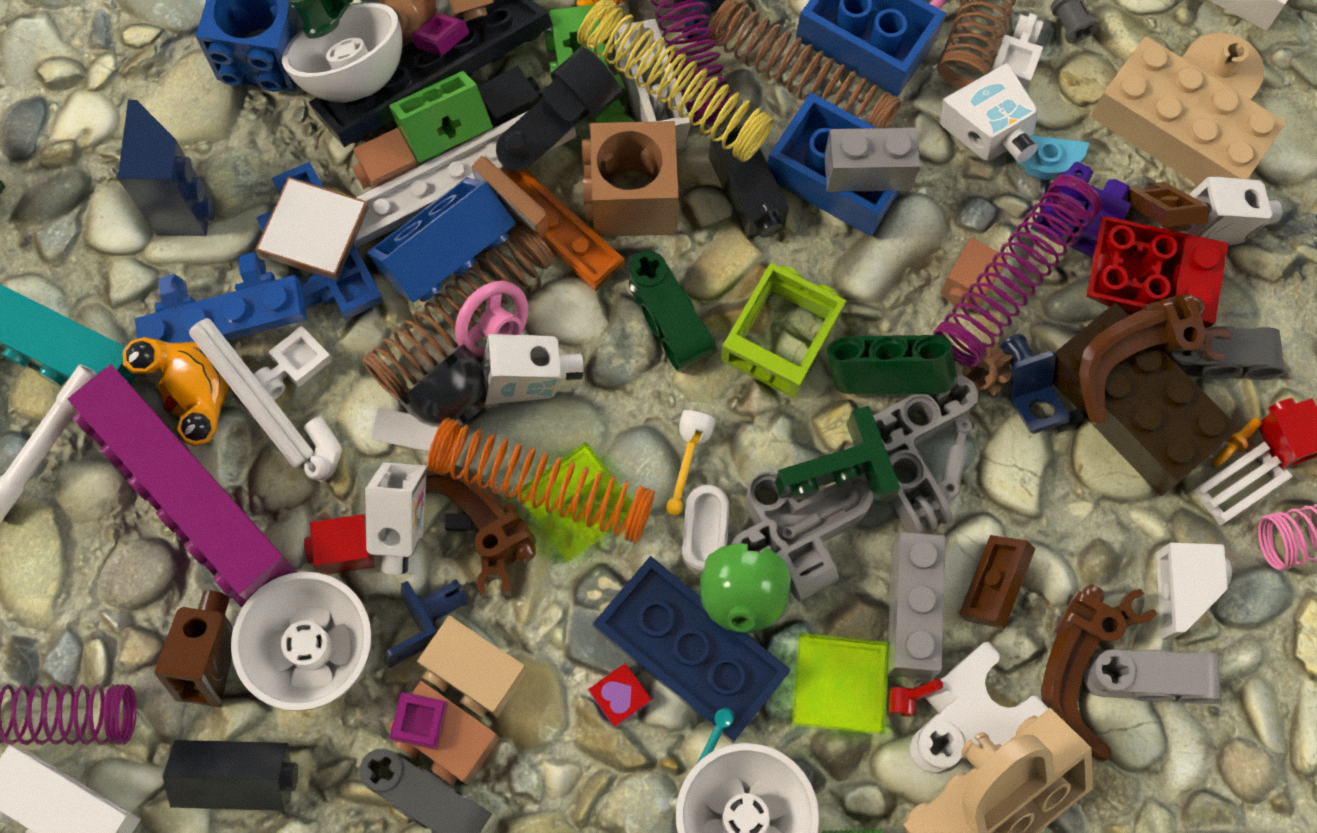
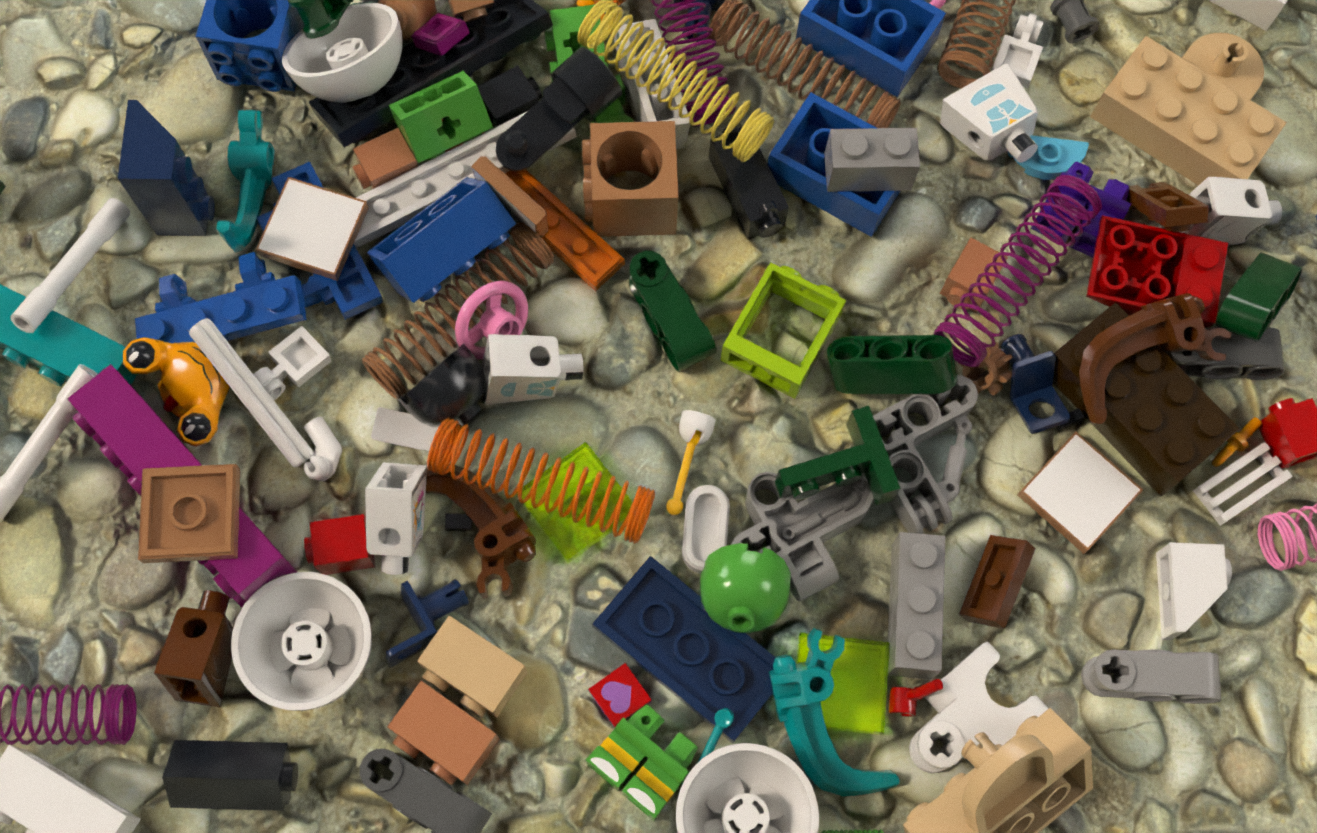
magenta tile [389,692,449,750] -> none
reddish brown piece [1041,584,1157,761] -> none
none -> white piece [11,198,130,333]
none -> medium nougat tile [138,464,240,563]
none -> teal piece [217,110,275,253]
none -> bright green hips [586,704,698,821]
none -> teal piece [769,627,900,797]
none -> white tile [1017,432,1143,554]
none -> dark green beam [1215,252,1303,343]

